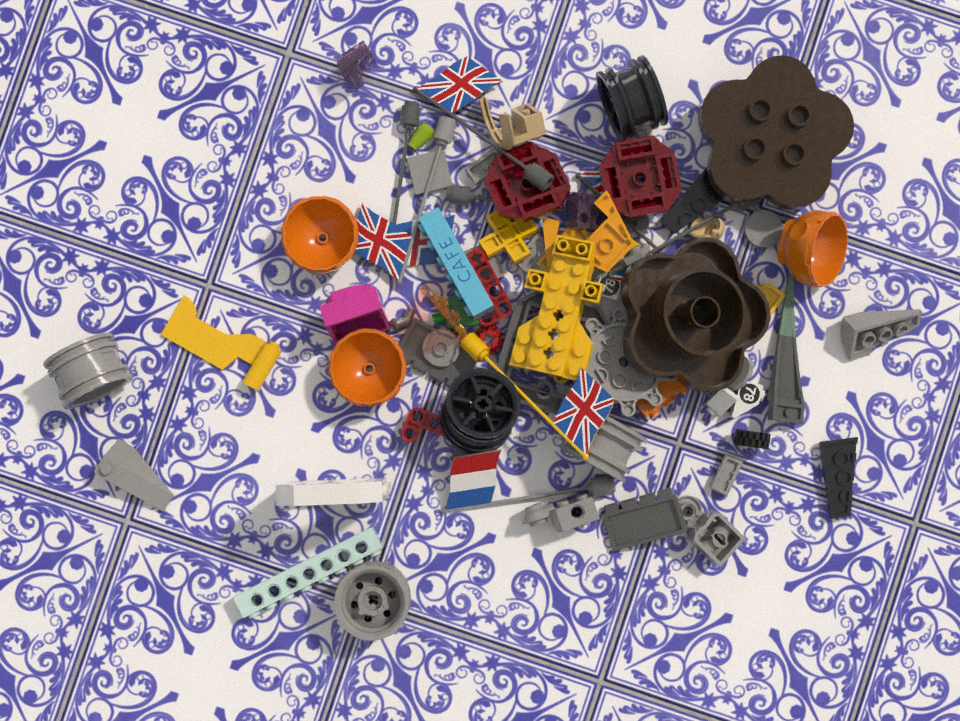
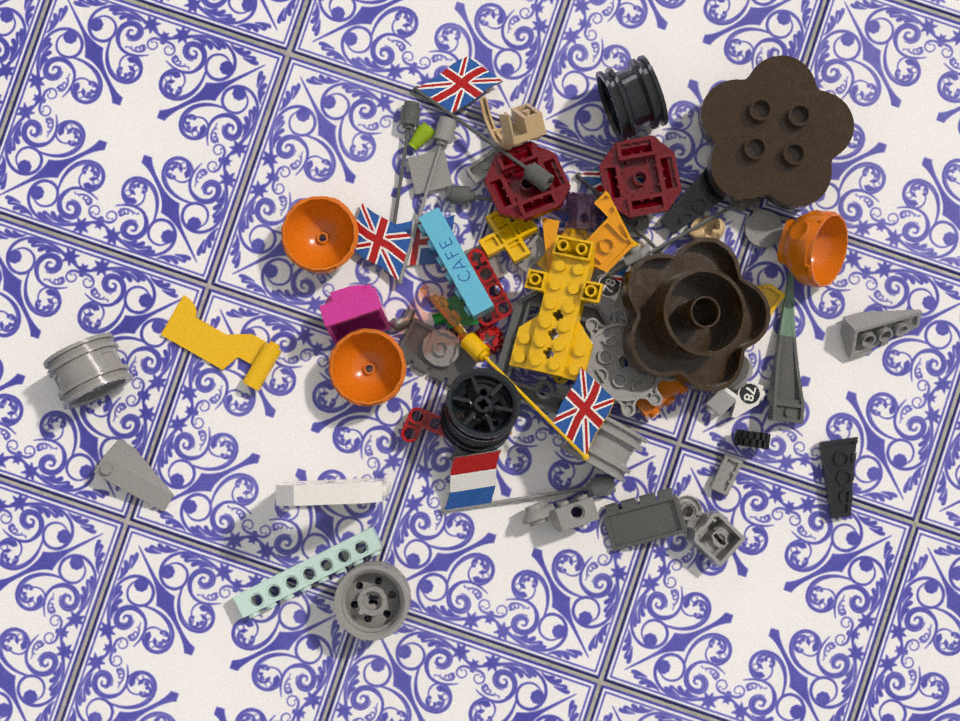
clear purple hips [337,40,377,90] -> none

